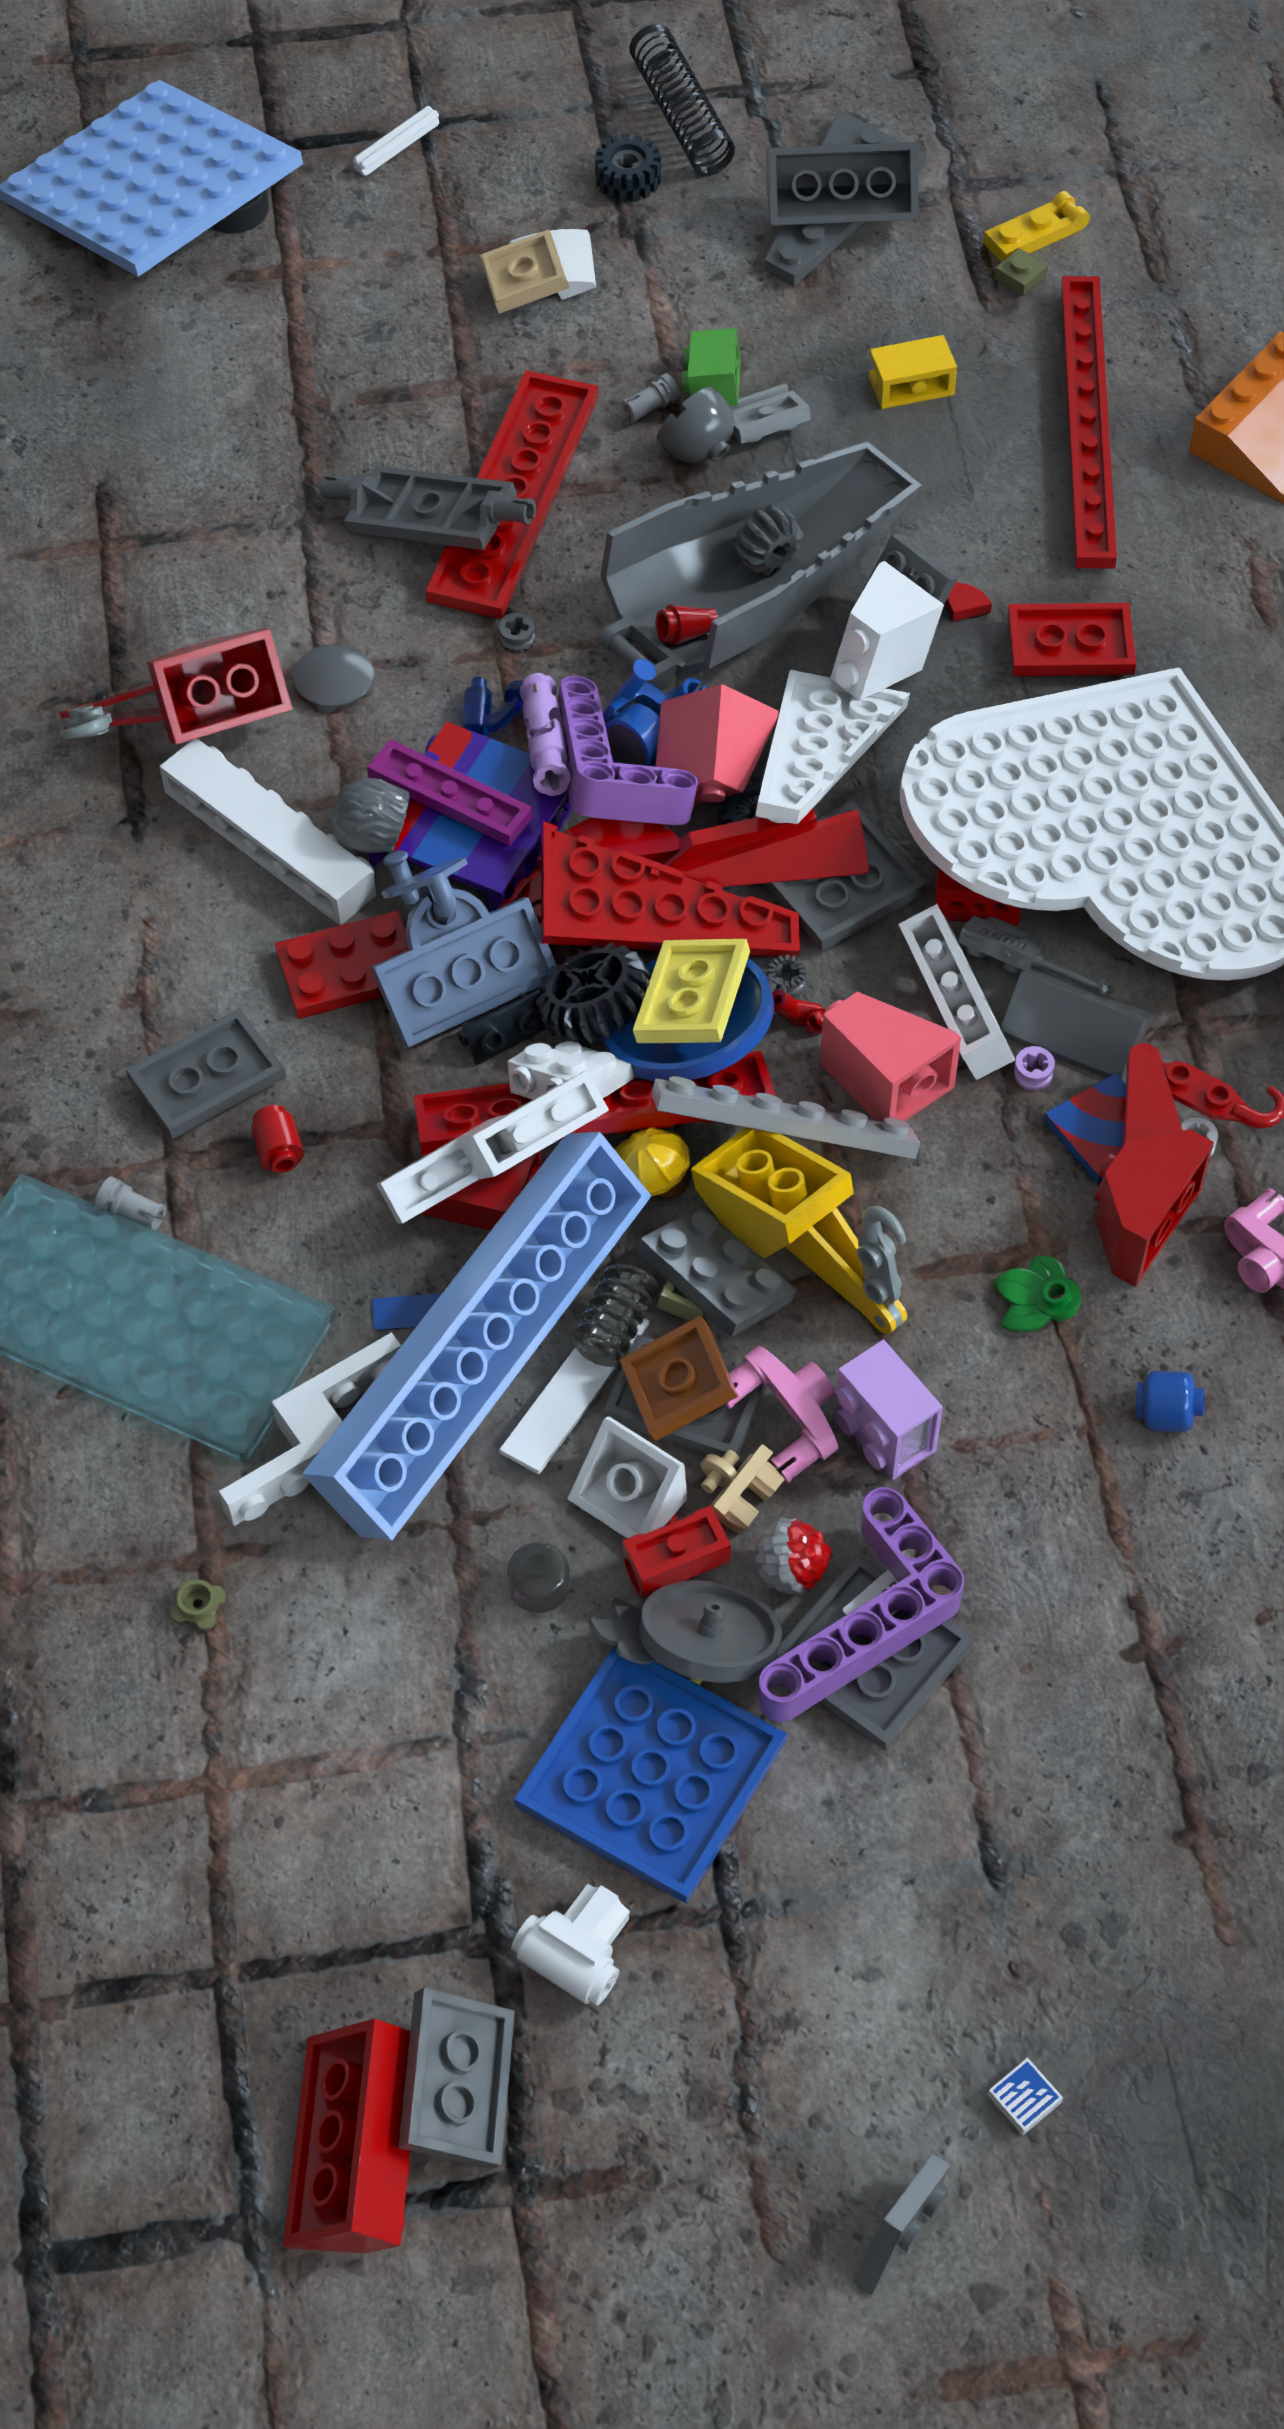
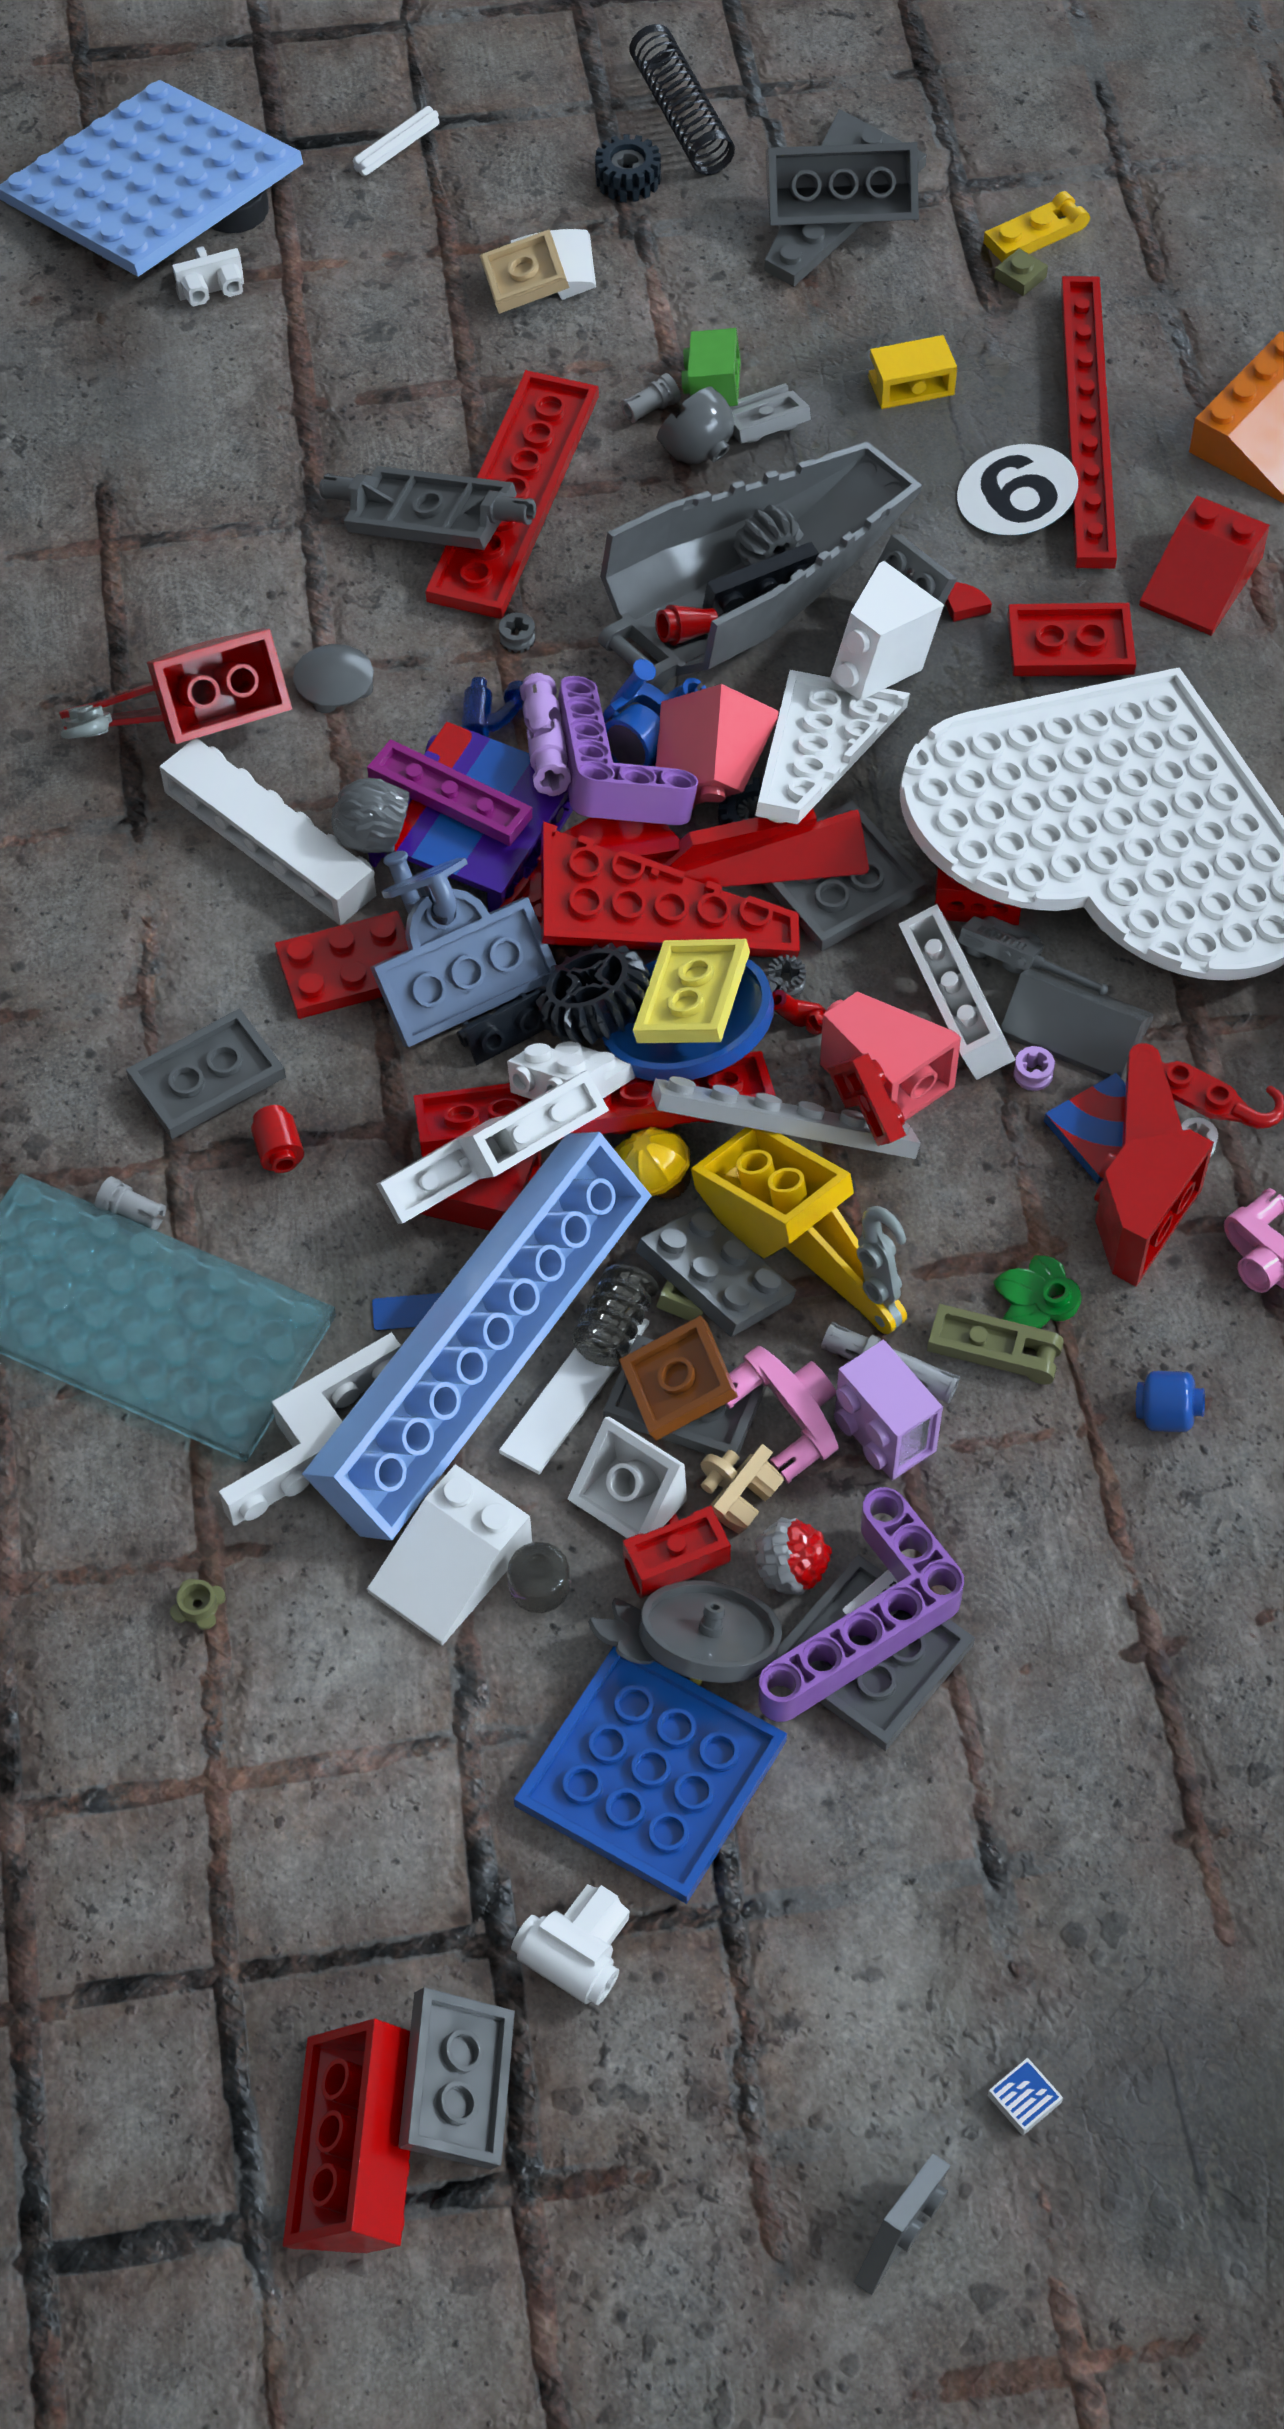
none -> white hips [172,246,244,307]
none -> white slope [367,1464,532,1646]
none -> black plate [702,542,819,615]
none -> light grey pin [821,1322,960,1404]
none -> red plate [827,1053,907,1146]
none -> olive plate [927,1304,1064,1385]
none -> white sticker [957,444,1078,535]
none -> red slope [1139,495,1270,636]

